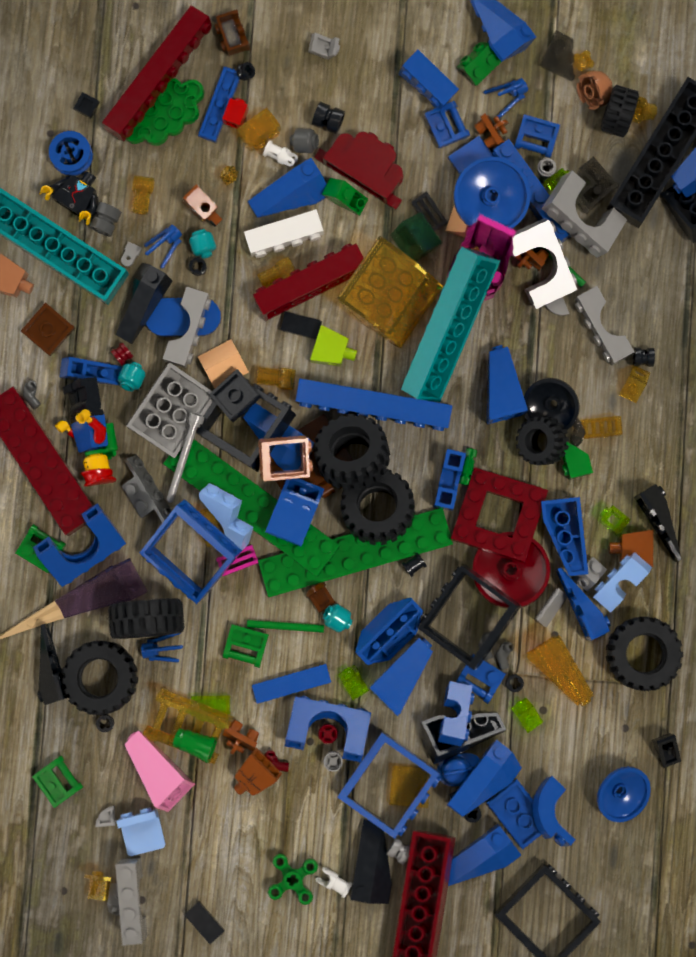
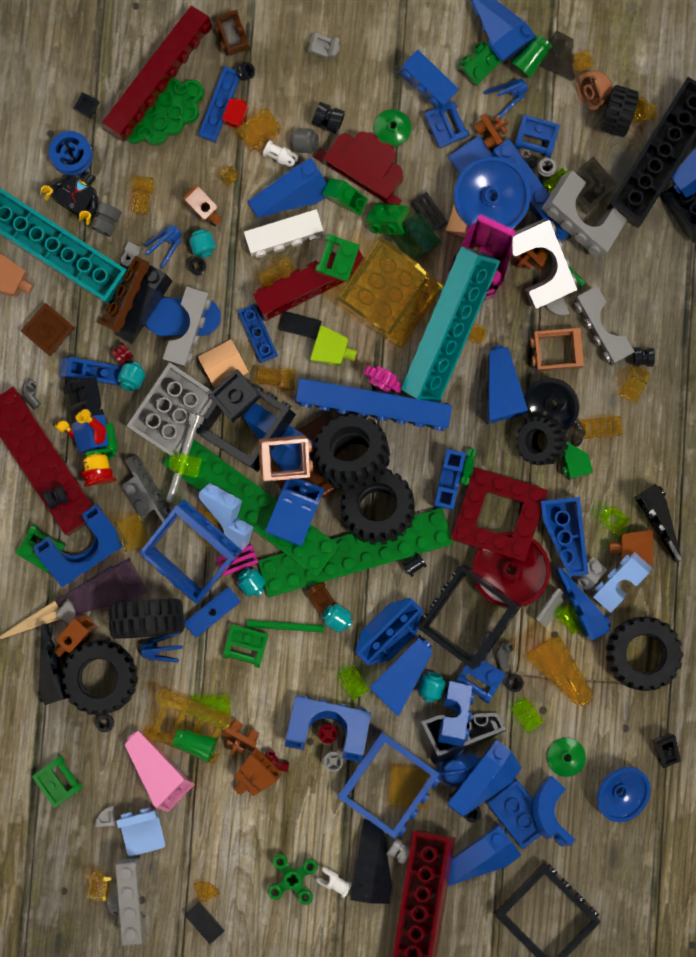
blue tile [252,664,331,704] -> none
none -> black wheel [43,485,69,510]
none -> dark orange torso [54,614,98,658]
none -> light grey tile [56,599,76,624]
none -> reddish brown wing [97,256,149,333]
none -> clear yellow piece [114,514,149,553]
none -> clear neon green bracket [169,451,202,477]
none -> blue tile [184,587,241,638]
none -> clear yellow tile [194,882,220,902]
none -> teal head [237,568,265,597]
none -> blue tile [238,304,278,363]
none -> green plate [315,234,360,282]
none -> dark pink gear [363,365,402,394]
none -> green bracket [366,204,410,235]
none -> green dish [374,109,411,147]
none -> teal head [418,672,446,702]
none -> clear yellow plate [468,324,487,344]
none -> green plant [511,34,552,79]
none -> clear smoke arm [521,149,538,169]
none -> nougat window [530,328,584,372]
none -> green dish [547,738,586,777]
none -> clear neon green cone [556,604,581,634]

